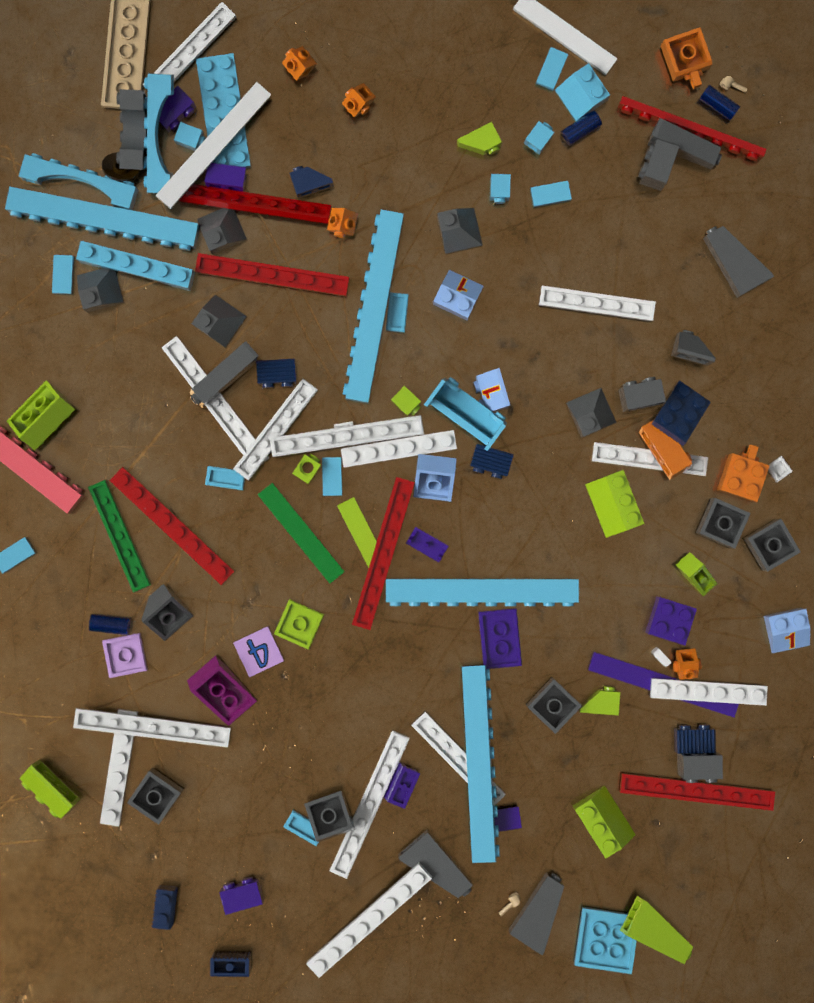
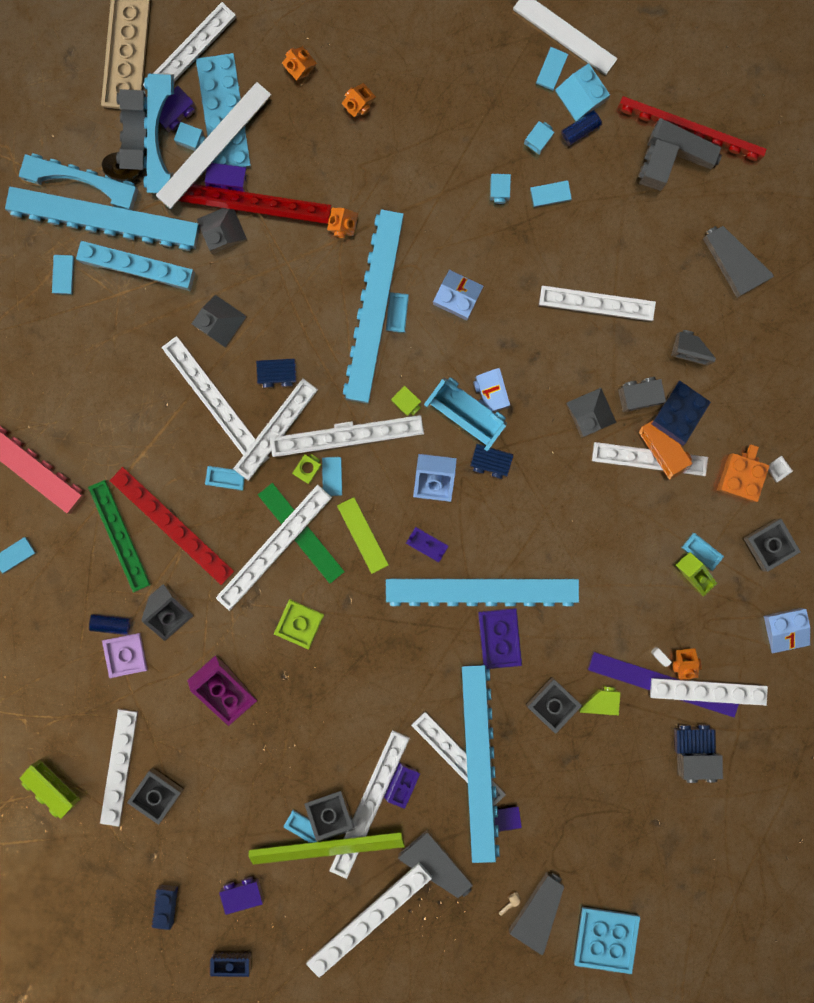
lime slope [7,380,75,450] -> none
white plate [73,708,231,747] -> none
dark grey slope [77,268,124,313] -> none
dark grey slope [190,341,259,408] -> none
red plate [195,253,349,297] -> none
lavender tile [233,626,285,677] -> none
dark blue slope [289,166,334,198] -> none
white plate [341,430,457,468] -> none
red plate [352,477,415,630] -> none
dark grey slope [437,208,483,254] -> none
lime slope [457,122,502,155] -> none
lime slope [573,786,636,859] -> none
lime slope [585,470,644,538] -> none
red plate [619,773,775,811] -> none
lime slope [620,896,693,964] -> none
dark purple brick [645,596,697,645] -> none
orange hinge [660,27,712,89] -> none
dark grey brick [696,498,751,549] -> none
clear blue piece [699,84,740,121] -> none
tan hand [719,76,747,92] -> none
none -> white tile [216,485,332,611]
none -> lime tile [249,833,404,865]
none -> medium azure tile [681,533,724,571]

